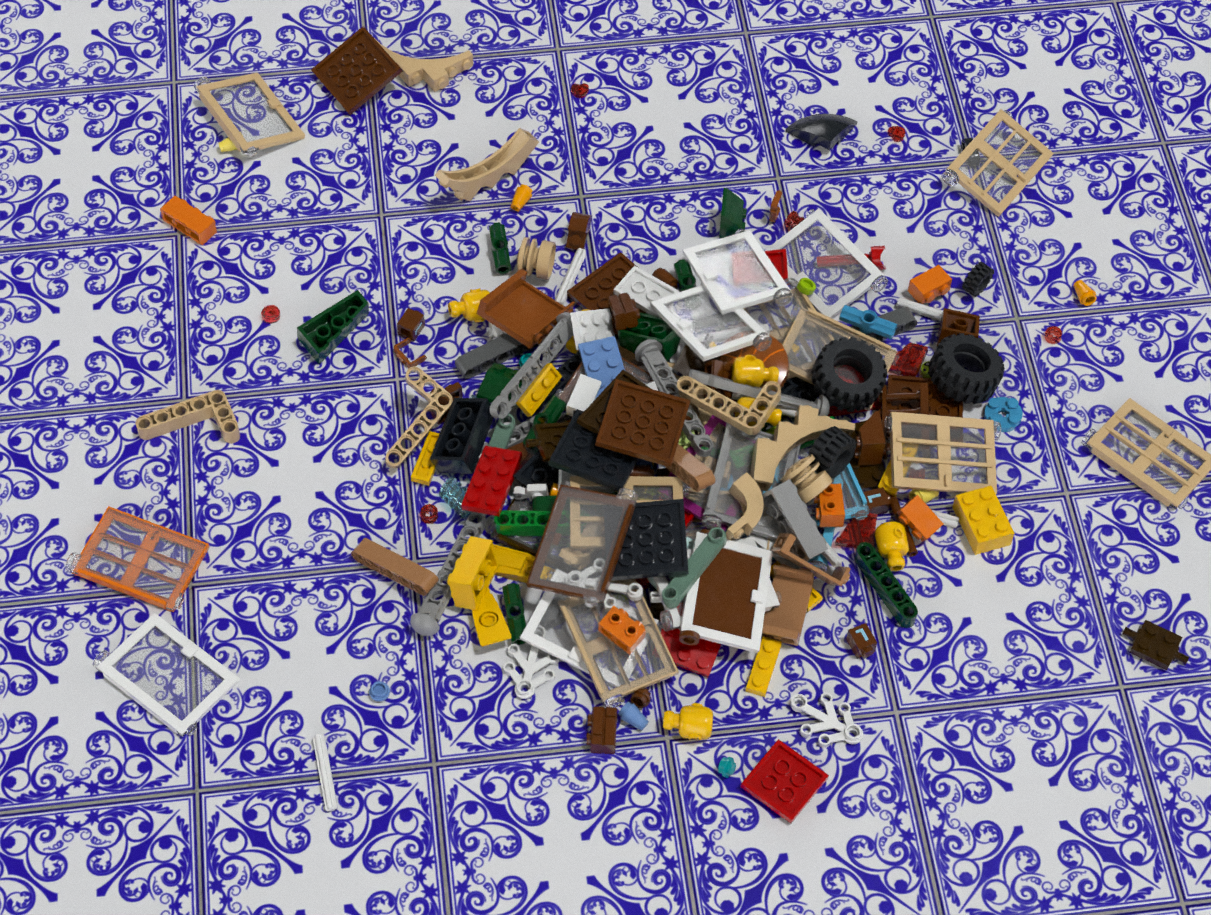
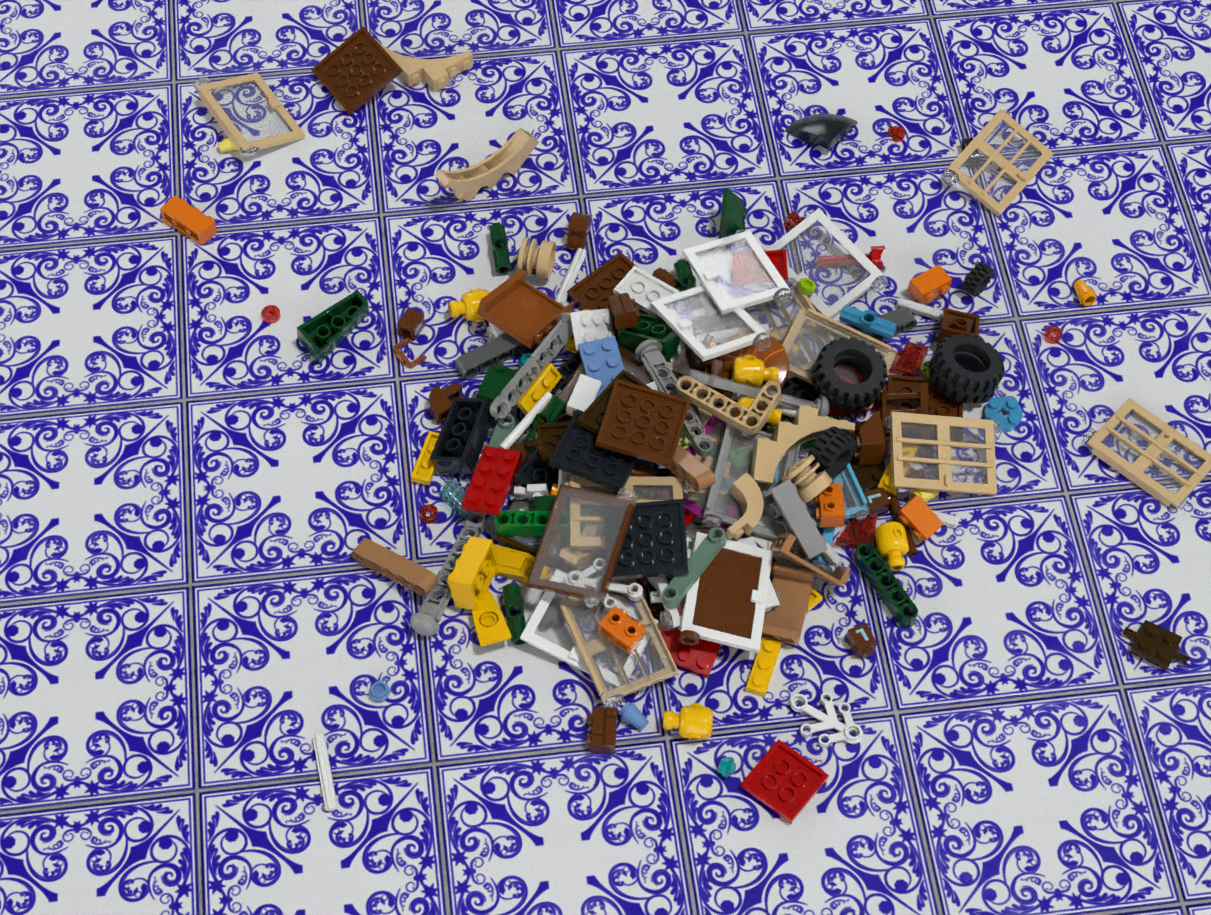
clear door [65,506,210,613] -> none
door [93,613,240,737] -> none
tan beam [135,390,240,444] -> none
tan beam [385,366,452,469] -> none
white plant [503,626,559,699] -> none
light orange cone [510,184,533,212] -> none
clear red piece [571,83,589,98] -> none
reddish brown plate [630,688,651,708] -> none
dark orange piece [769,190,782,222] -> none
yellow brick [952,485,1015,555] -> none
none -> white piece [499,392,553,449]

